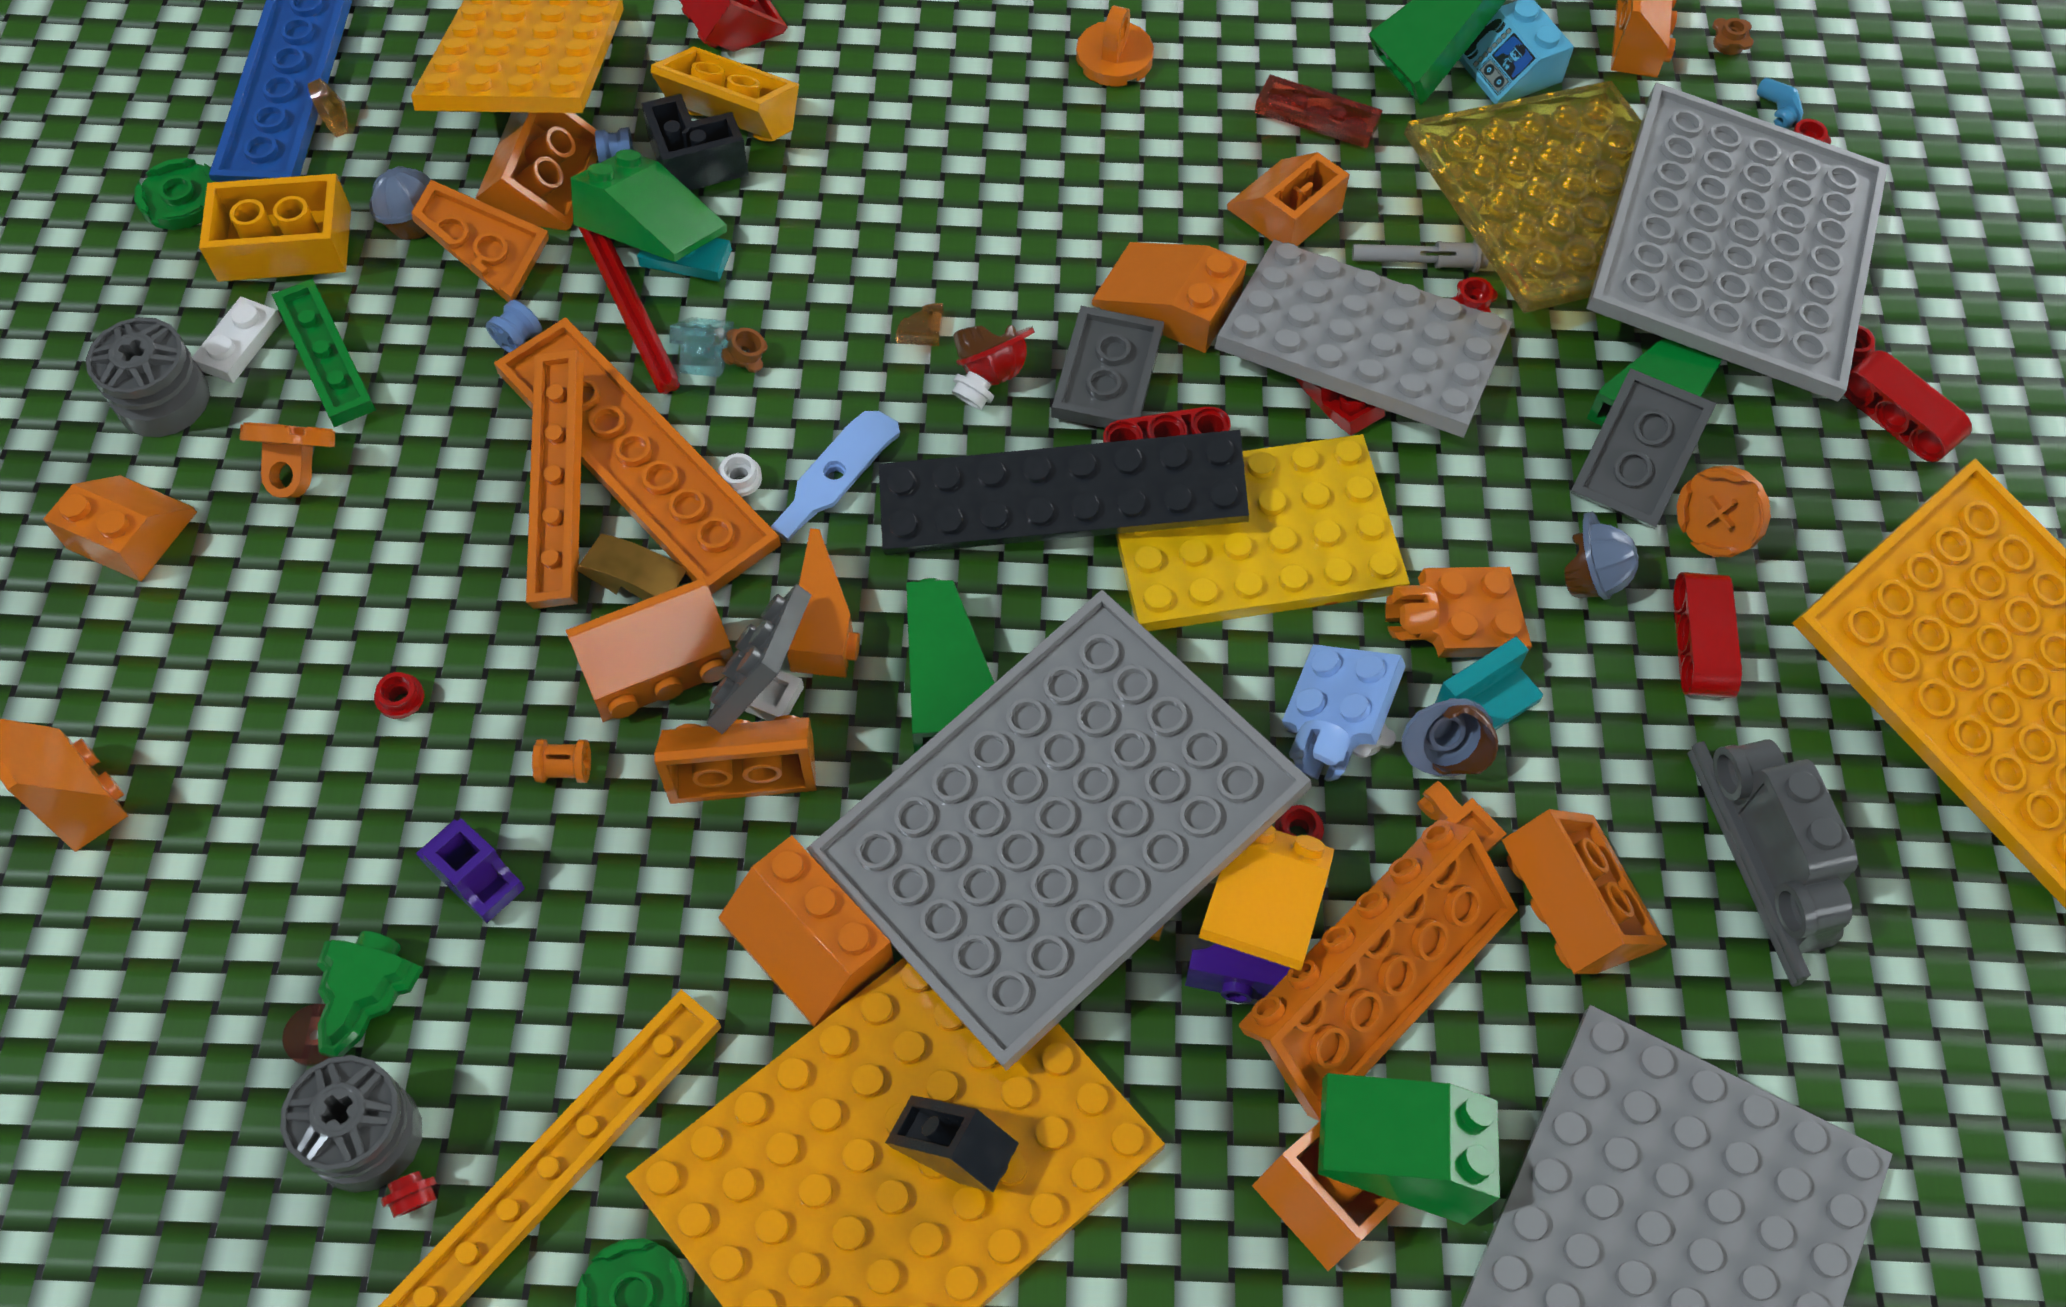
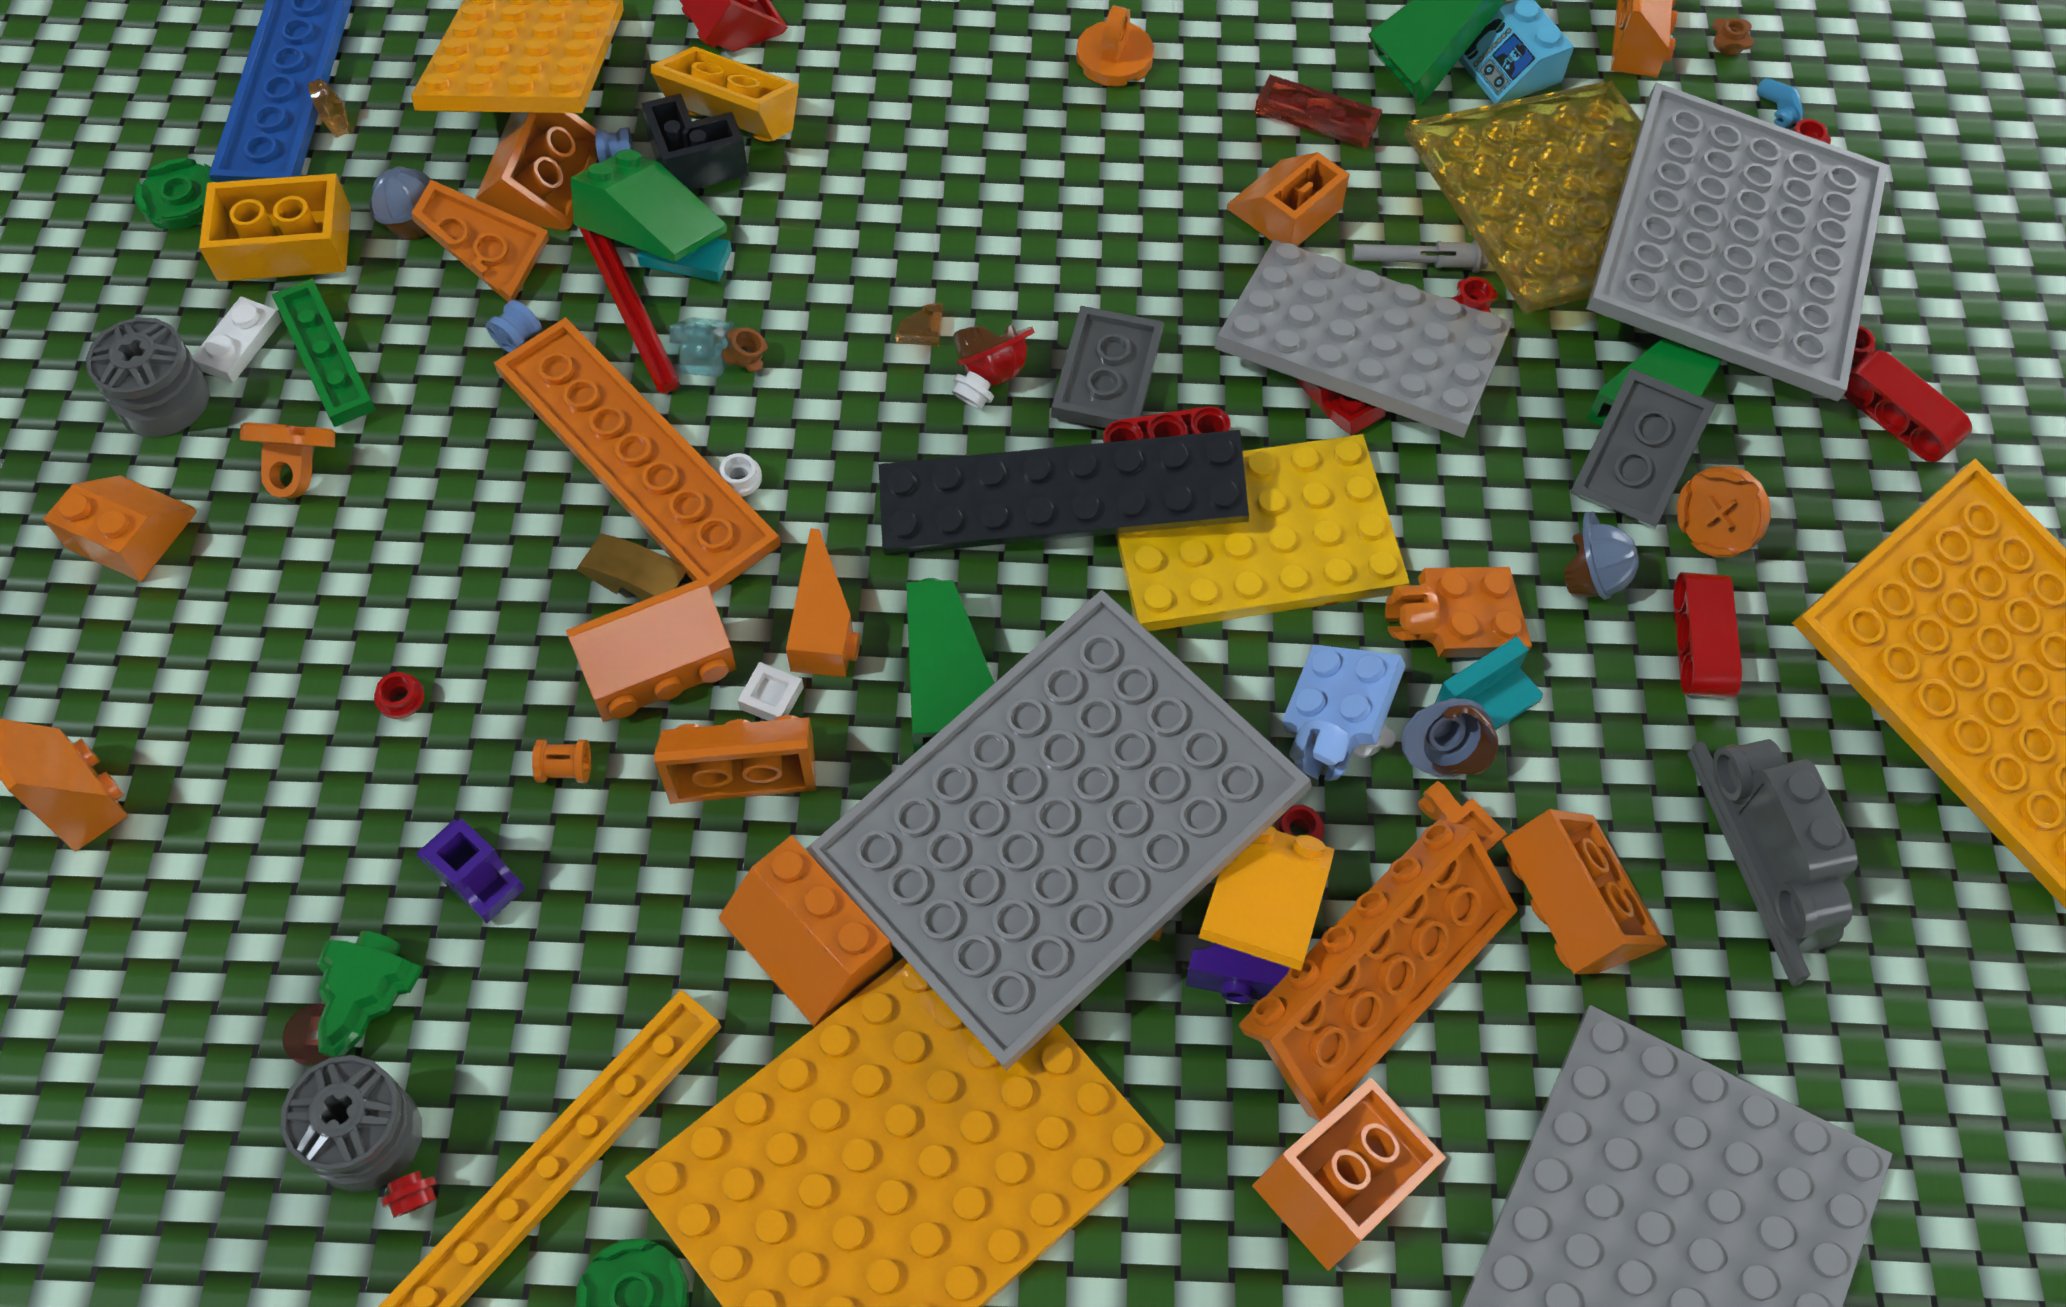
orange plate [526,349,584,609] -> none
dark grey plate [707,584,812,734] -> none
light blue piece [771,411,900,542] -> none
black slope [885,1095,1019,1192] -> none
orange slope [1092,242,1247,353] -> none
green slope [1318,1073,1500,1225] -> none

